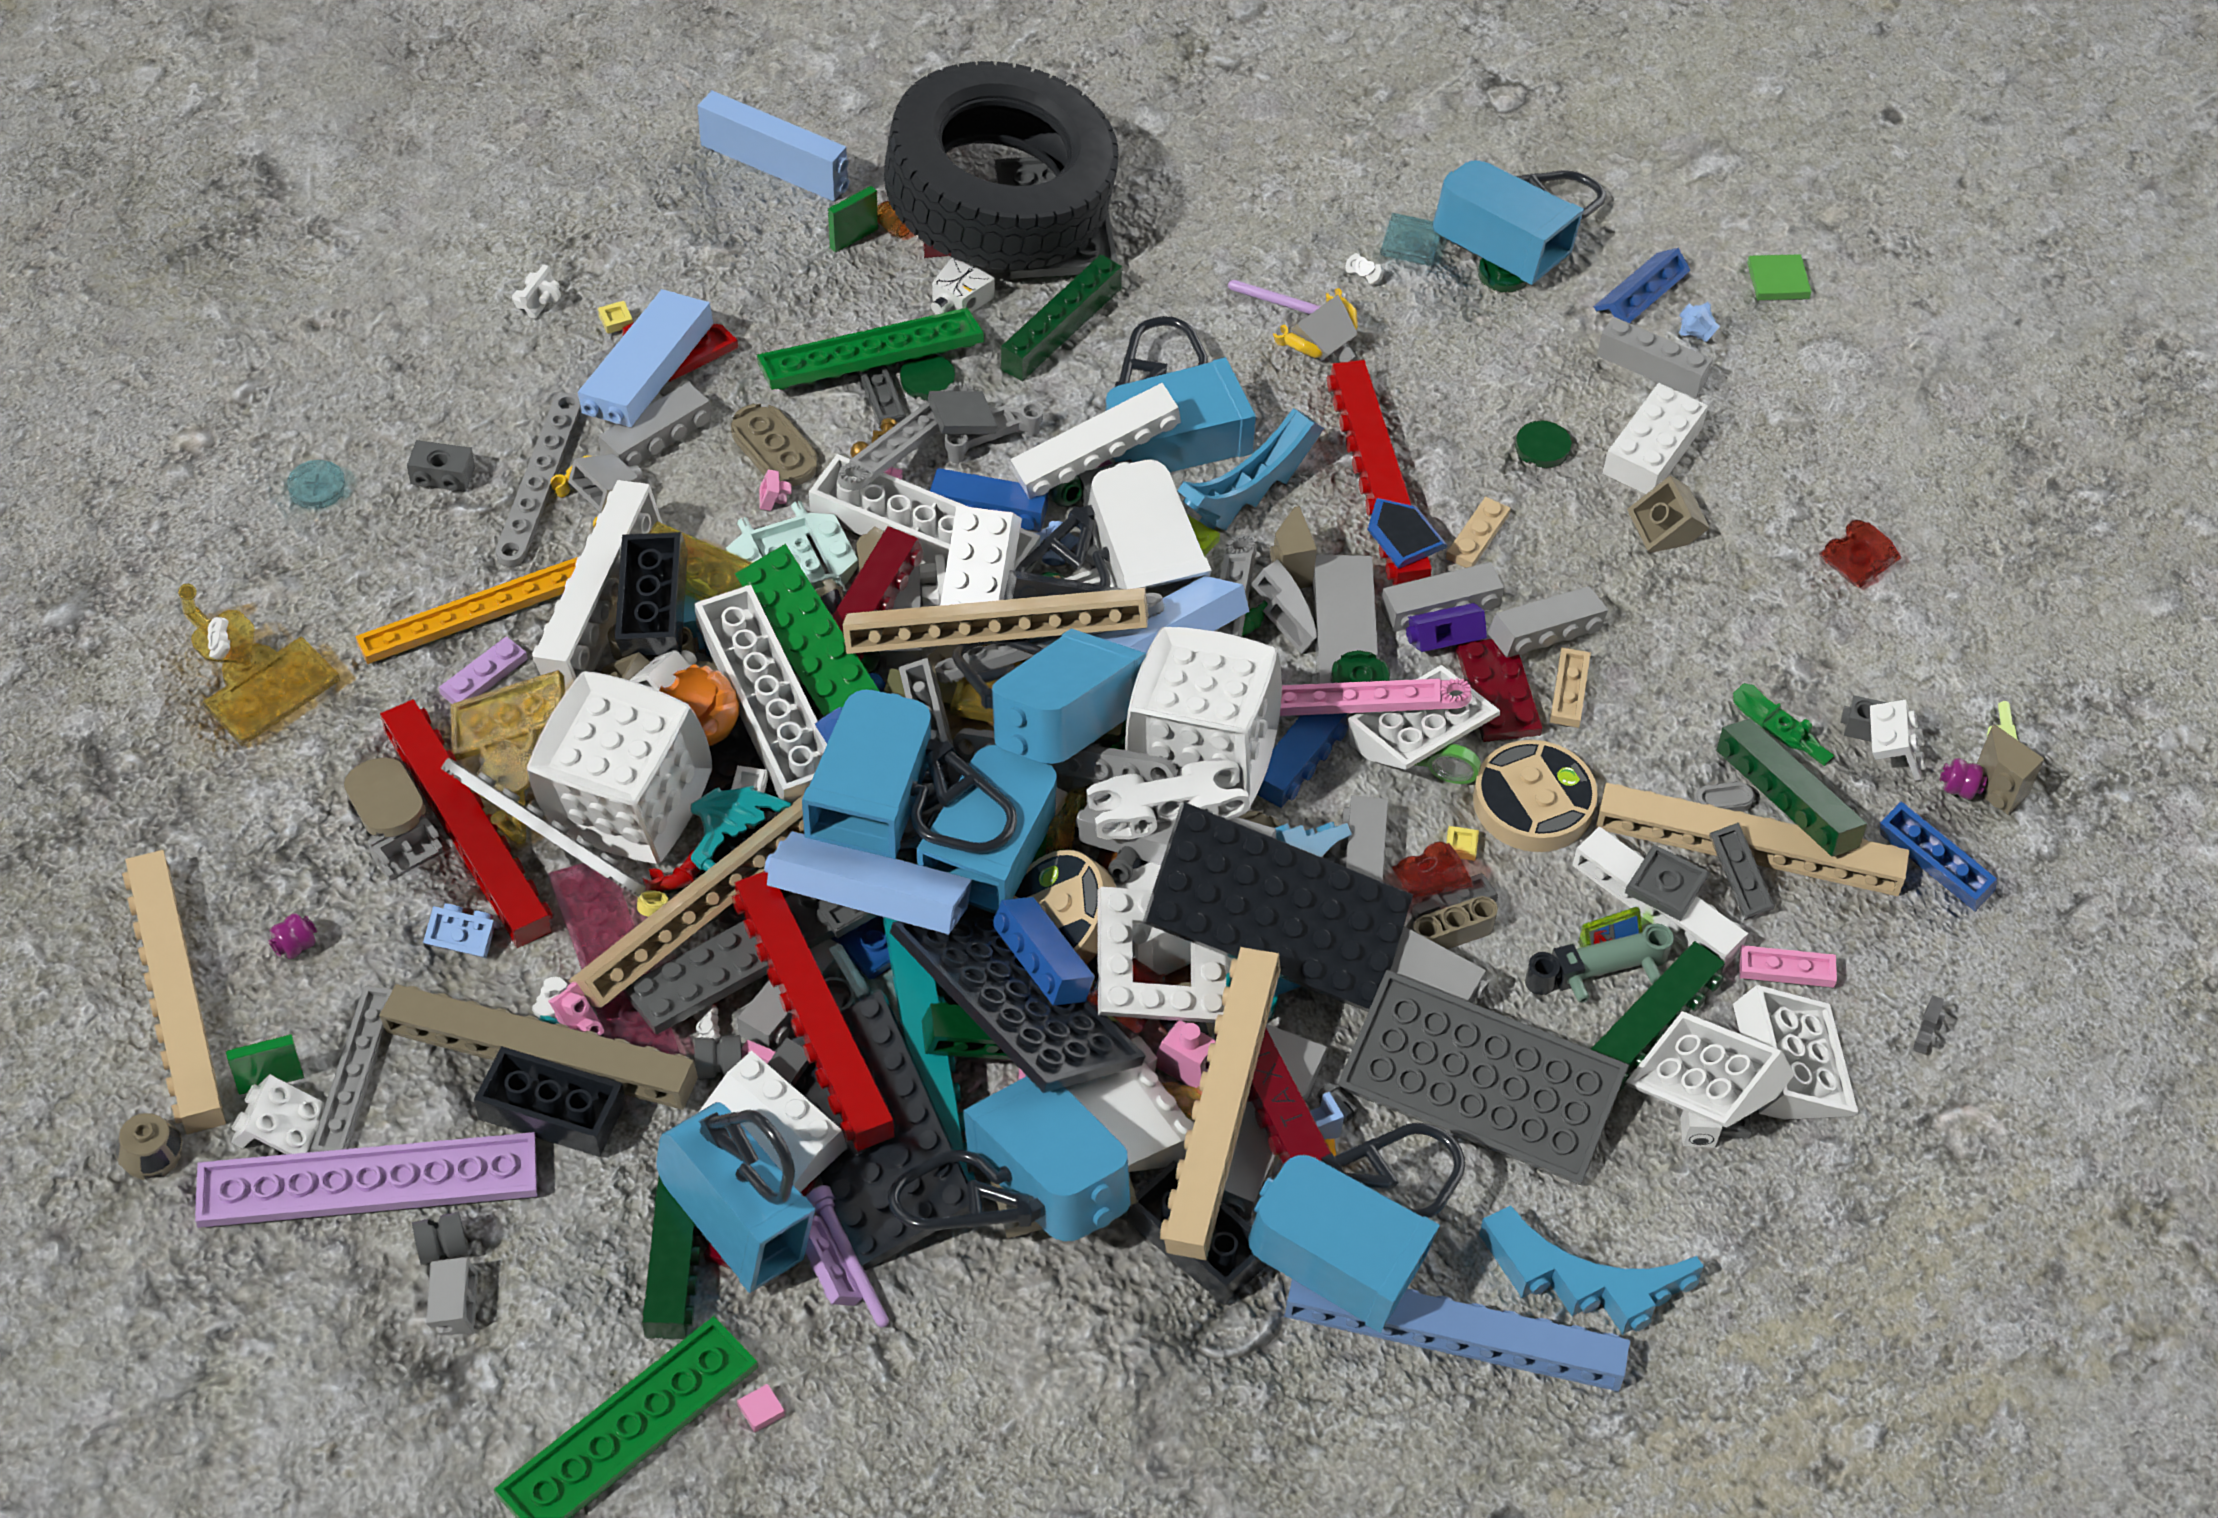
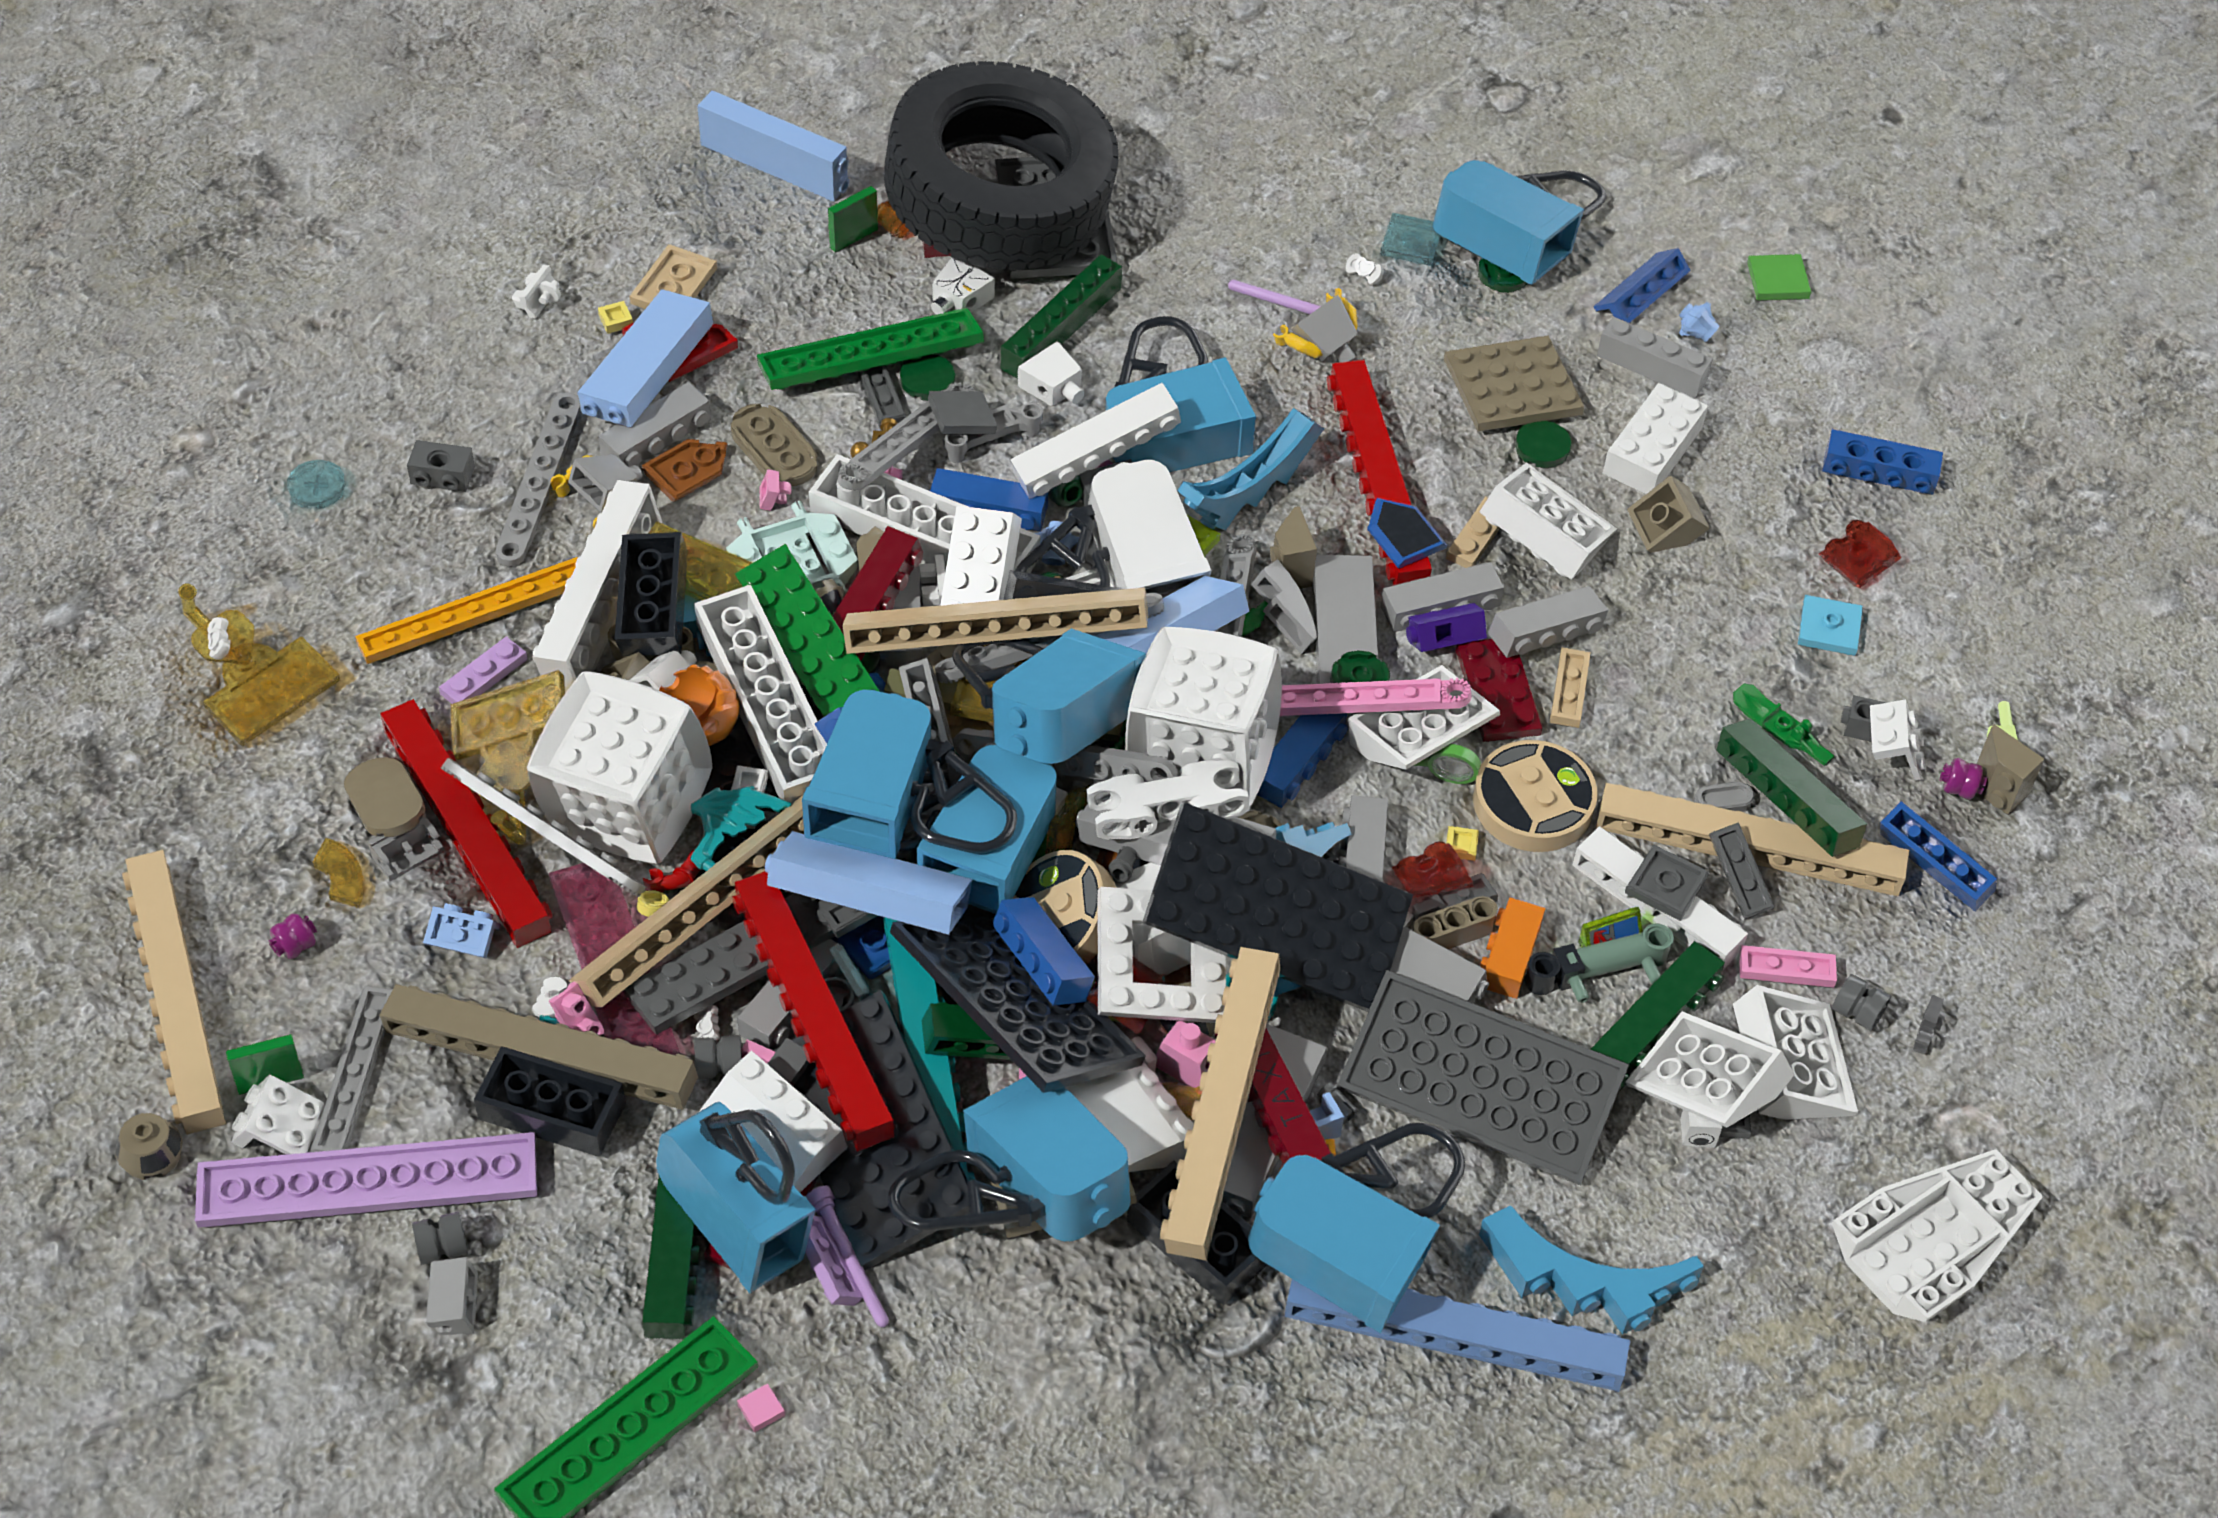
none -> clear yellow tile [313,838,364,908]
none -> tan plate [629,244,717,309]
none -> dark orange tile [642,439,728,502]
none -> white torso [1018,342,1085,406]
none -> dark tan plate [1444,335,1584,432]
none -> white slope [1479,463,1617,580]
none -> orange brick [1480,897,1545,999]
none -> medium azure plate [1797,595,1863,656]
none -> blue brick [1822,429,1943,495]
none -> dark grey wheel [1832,974,1892,1031]
none -> white wedge [1832,1149,2043,1322]

